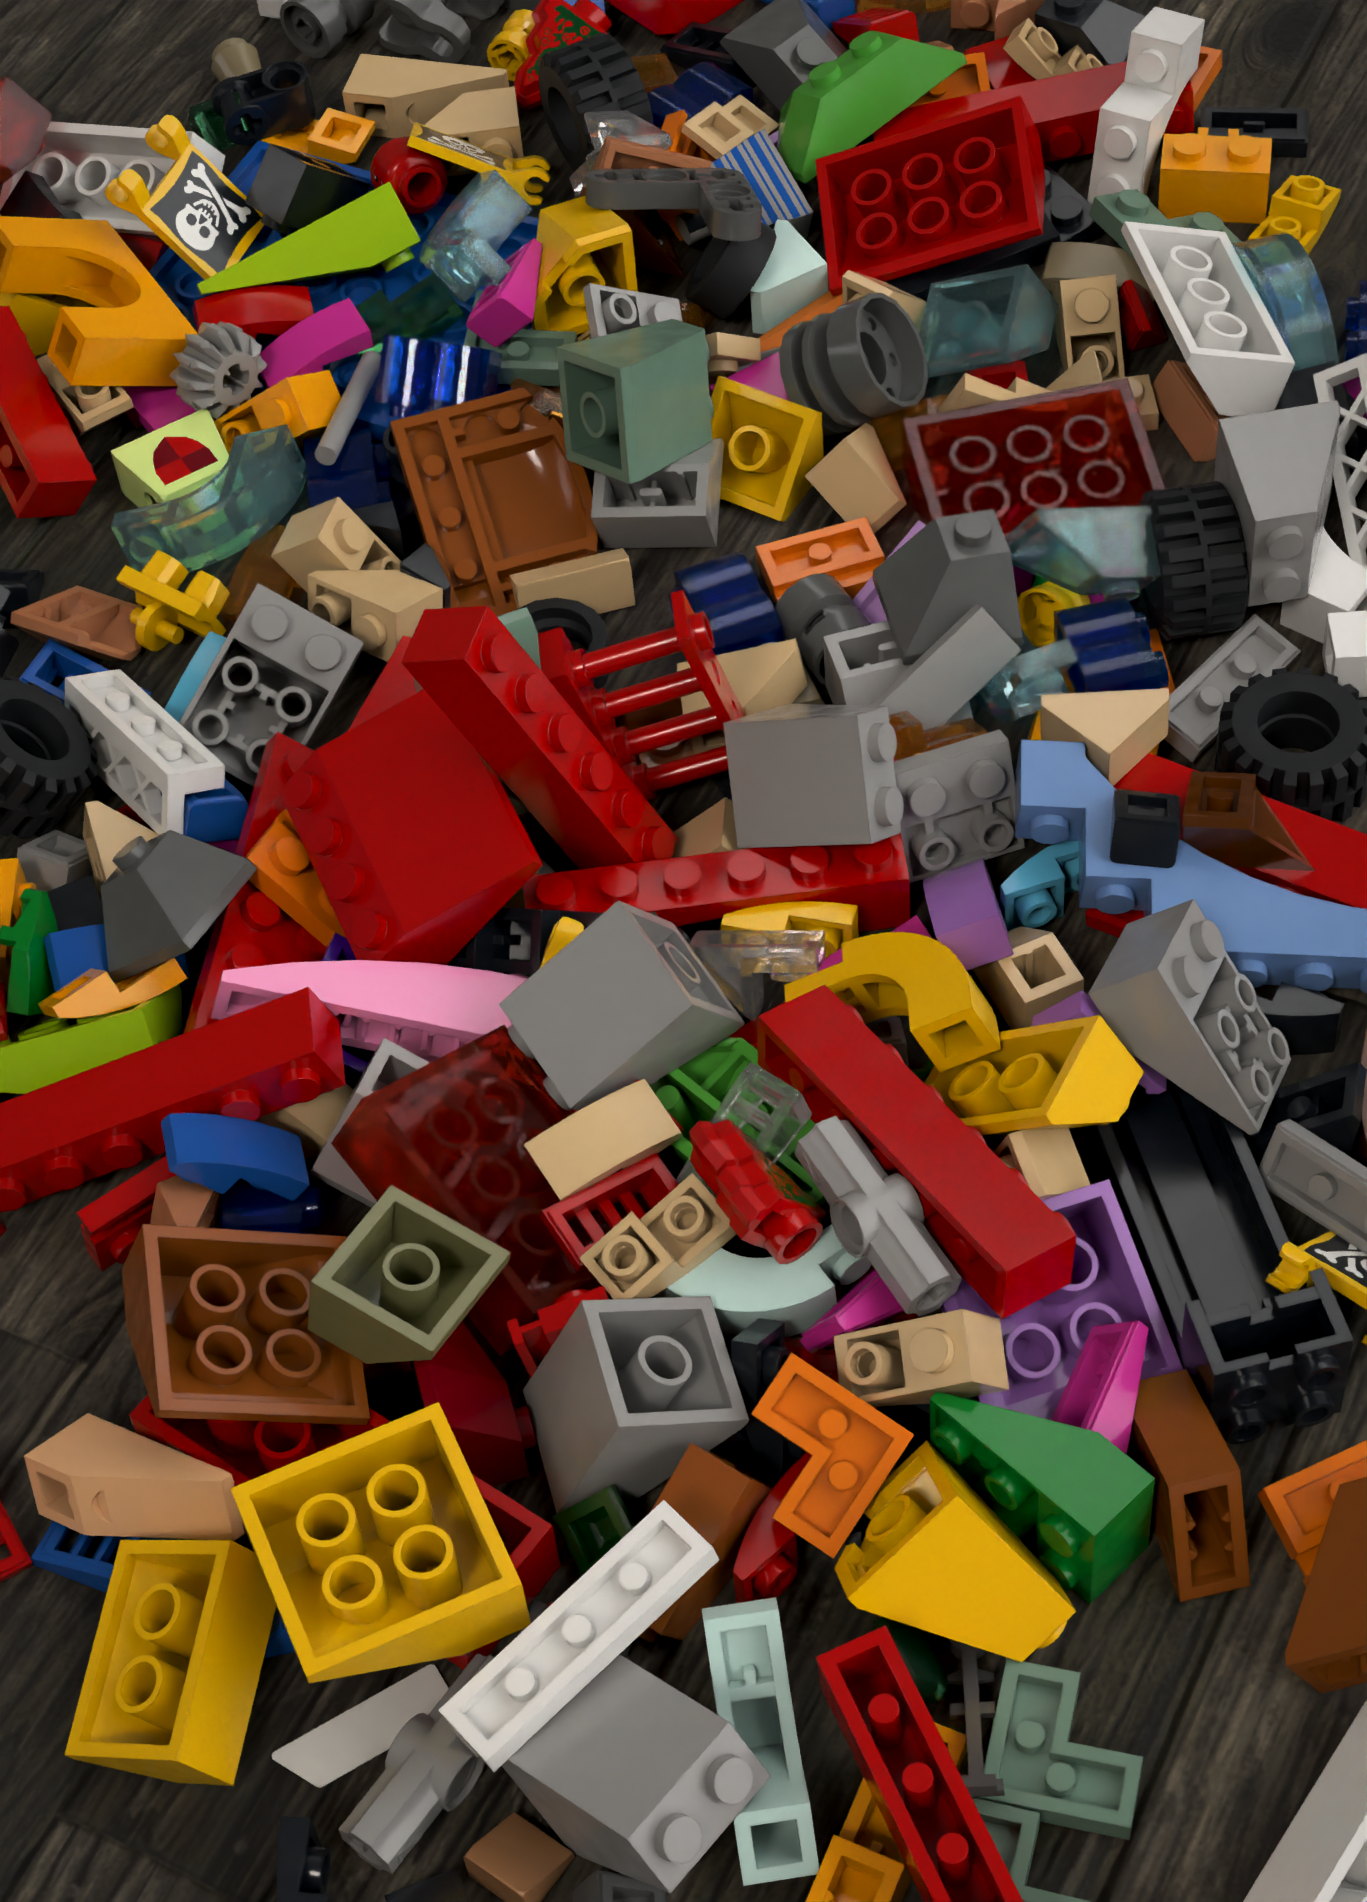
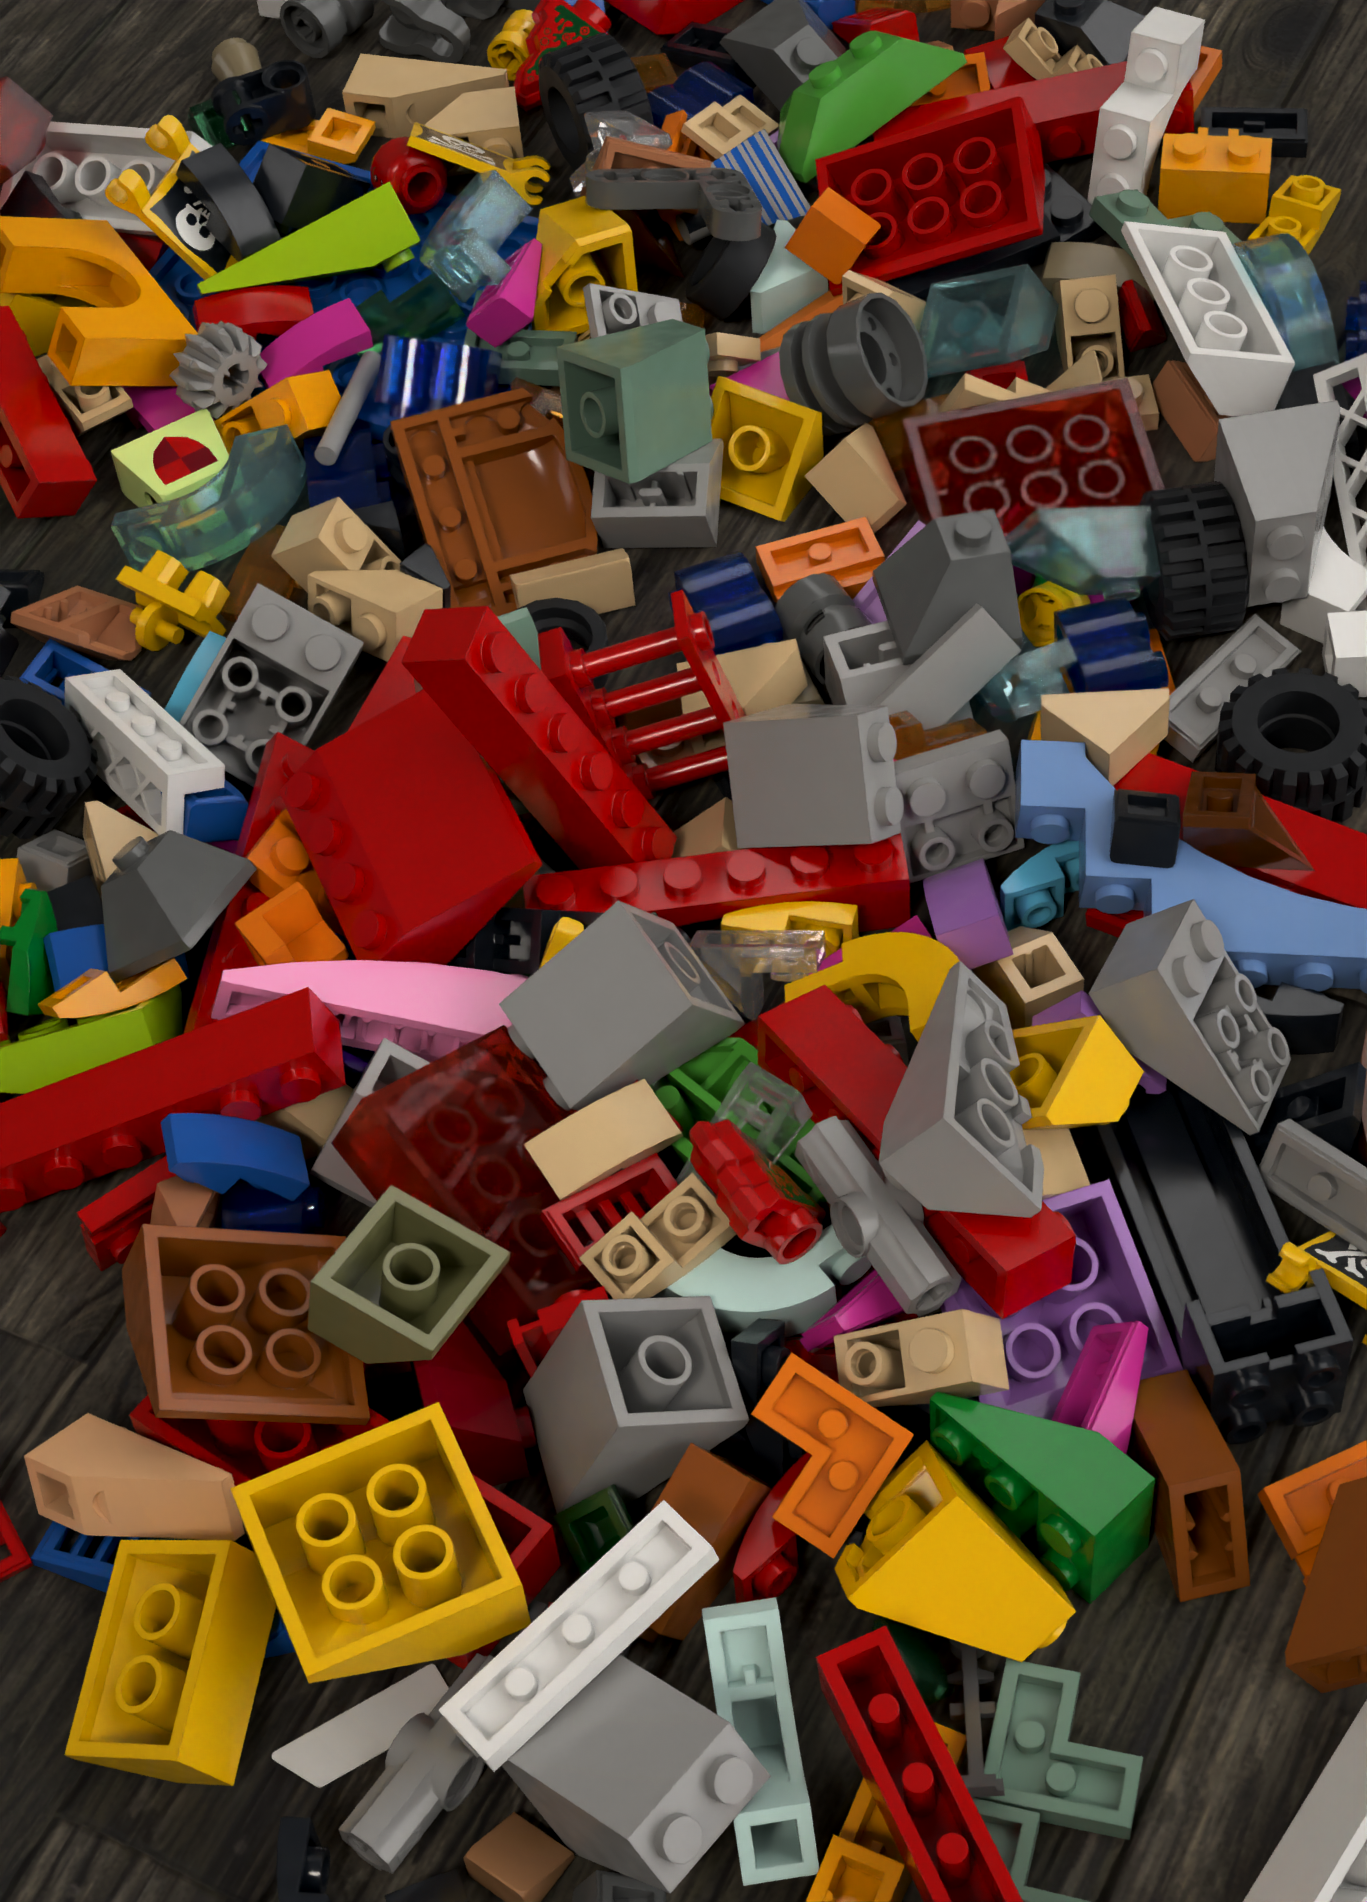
none -> black slope [176,143,282,262]
none -> orange panel [235,882,349,966]
none -> orange panel [785,187,881,284]
none -> light grey wedge [878,961,1044,1218]

